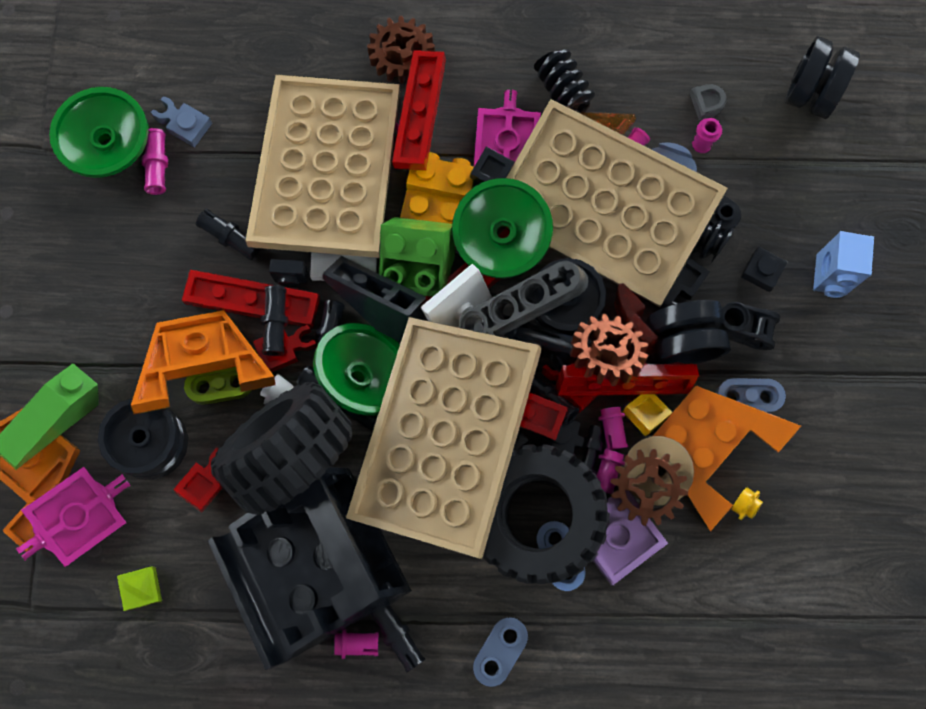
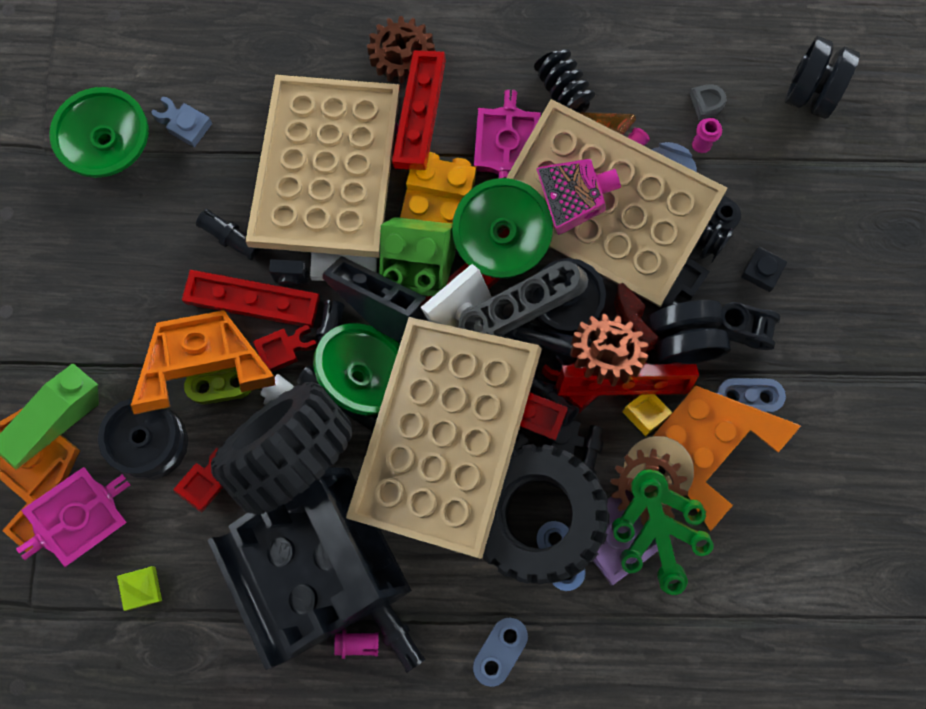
dark pink pin [142,128,168,195] -> none
black pin [261,285,288,356] -> none
black plate [470,146,515,184] -> none
dark pink pin [597,449,625,495] -> none
dark pink pin [598,407,628,450] -> none
yellow plate [731,487,763,520] -> none
light blue brick [813,231,874,298] -> none
none -> torso [536,159,621,235]
none -> green plant [611,469,714,595]

